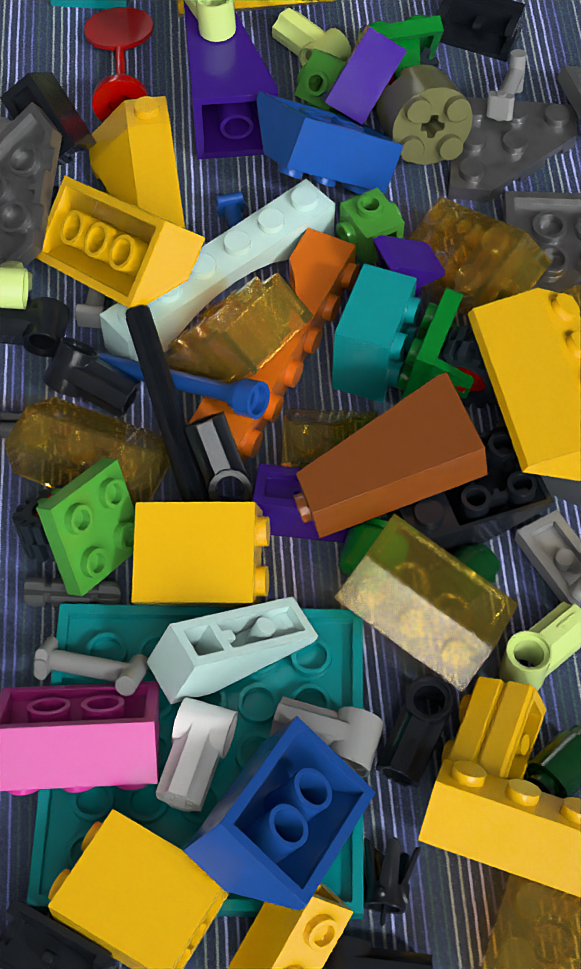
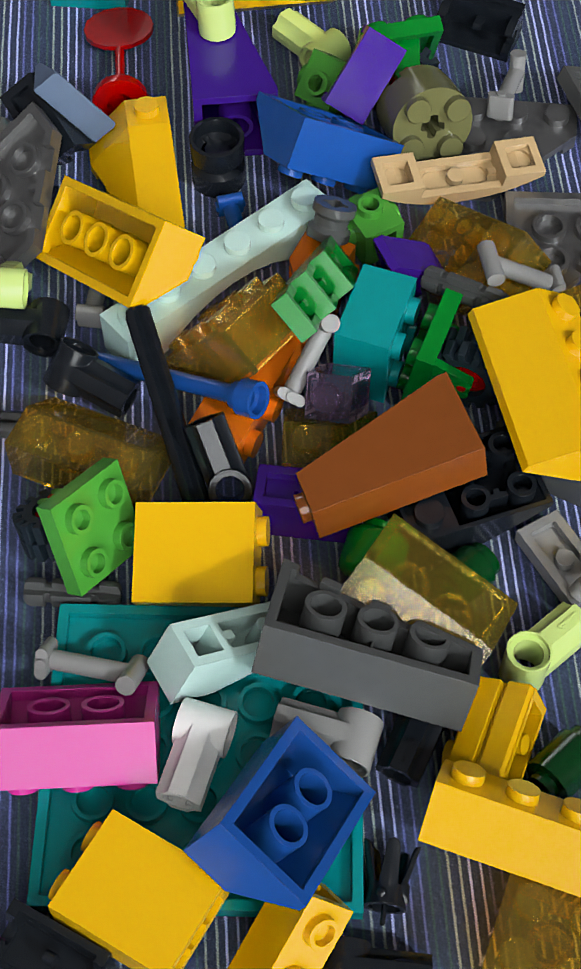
none -> sand blue slope [34,62,116,142]
none -> black wheel [189,117,245,198]
none -> dark grey wedge [251,558,484,732]
none -> green slope [271,235,359,343]
none -> light grey piece [273,314,340,407]
none -> clear purple brick [304,363,371,424]
none -> dark grey wheel [306,195,357,246]
none -> tan slope [370,136,546,205]
none -> dark grey axle [420,265,509,308]
none -> light grey piece [477,240,566,293]

